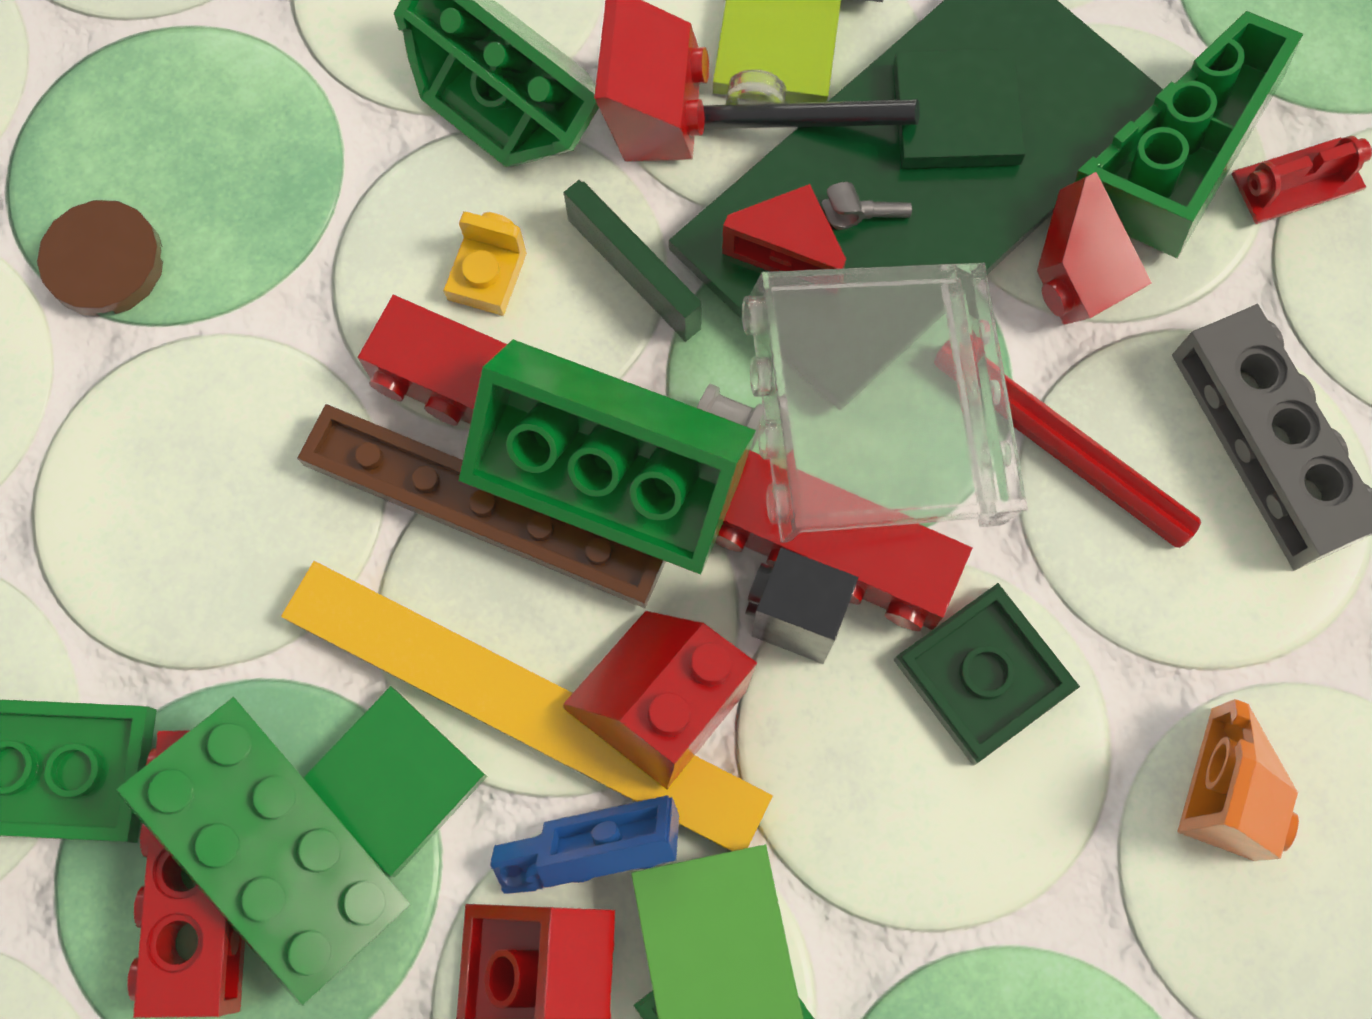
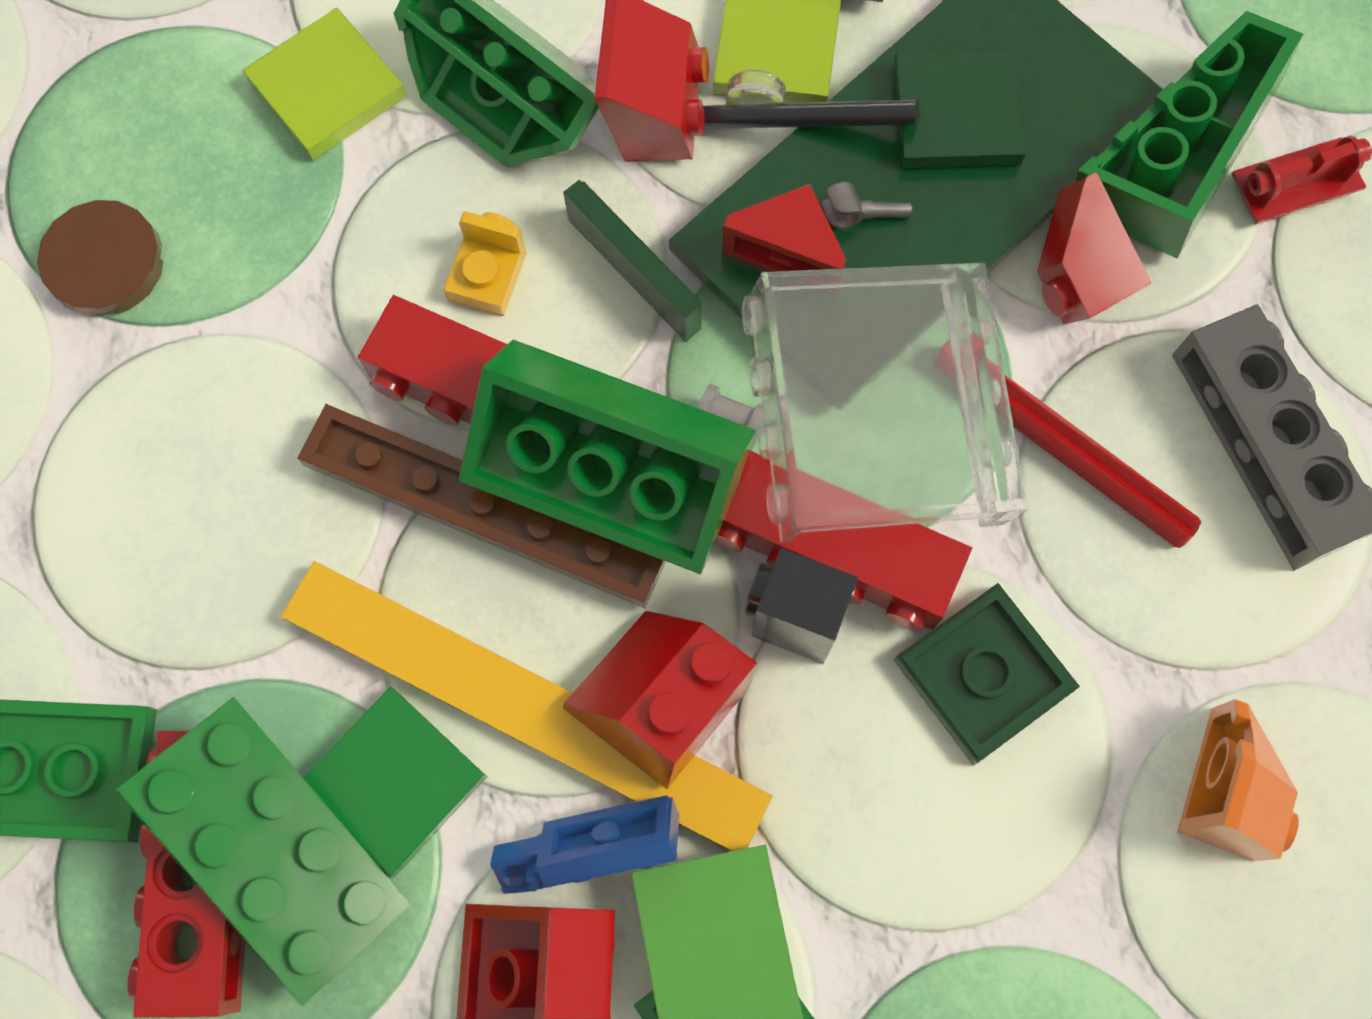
none -> lime tile [243,7,407,160]

